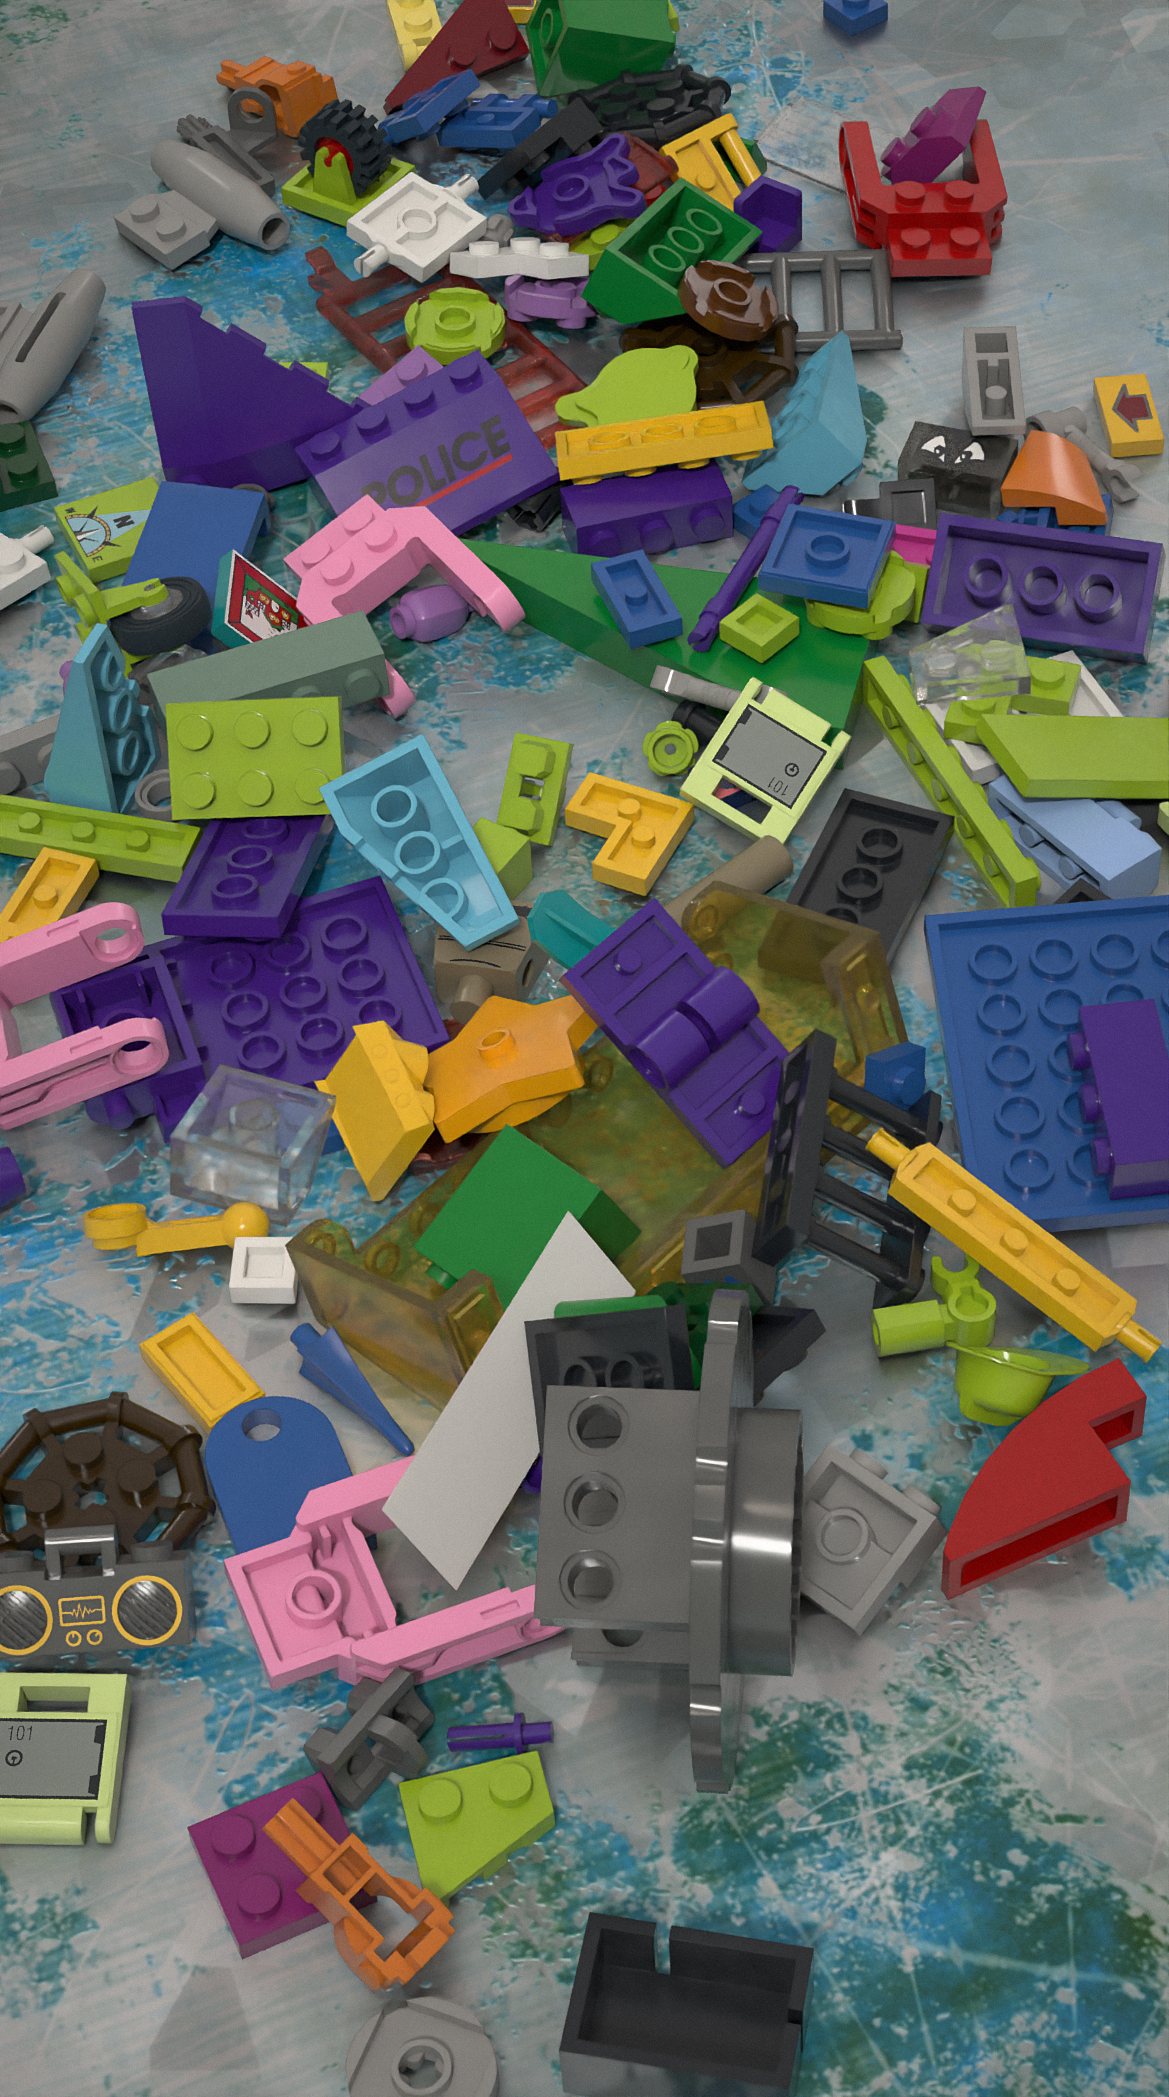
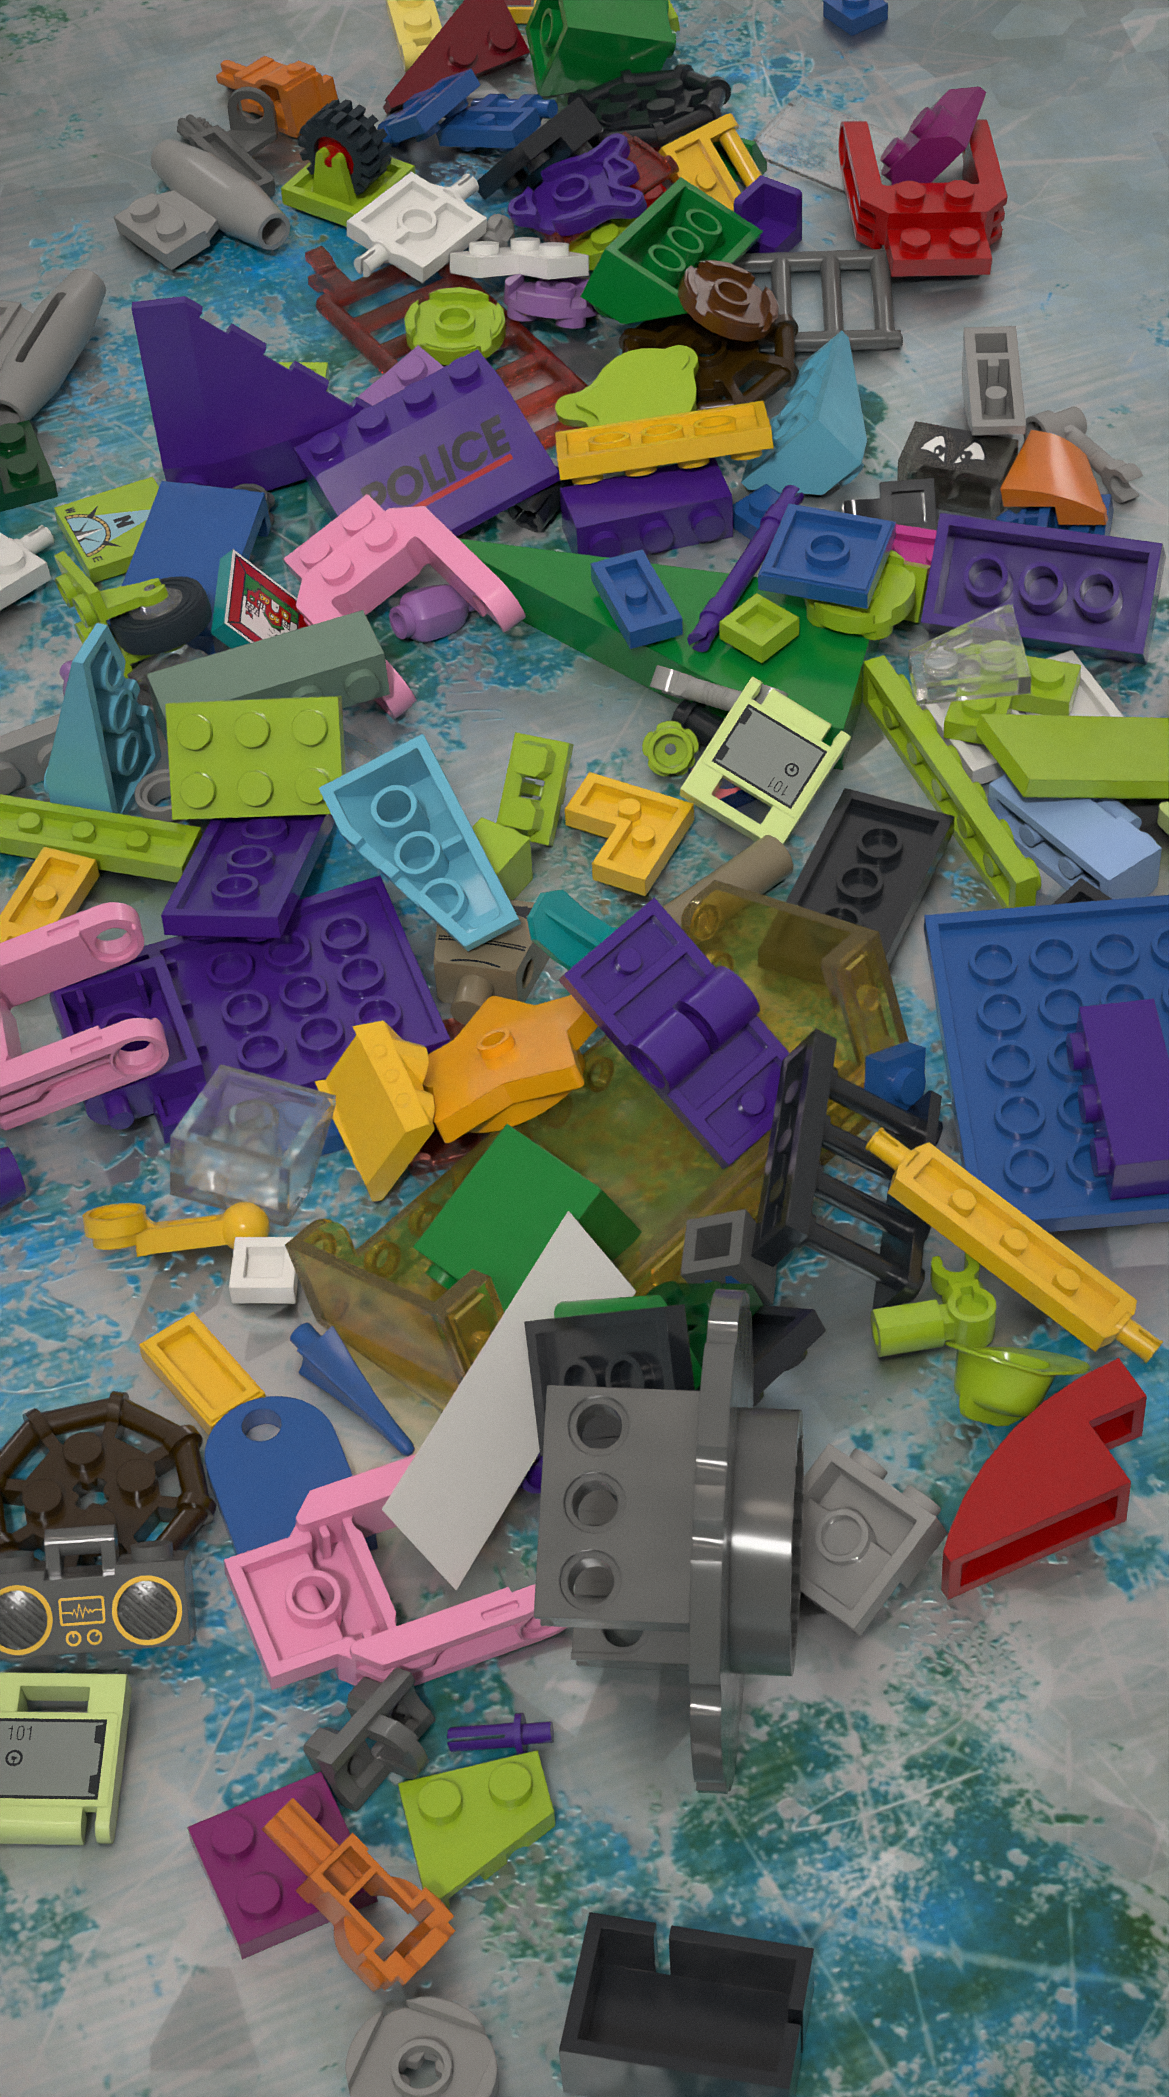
yellow tile [1093,373,1164,458] -> none

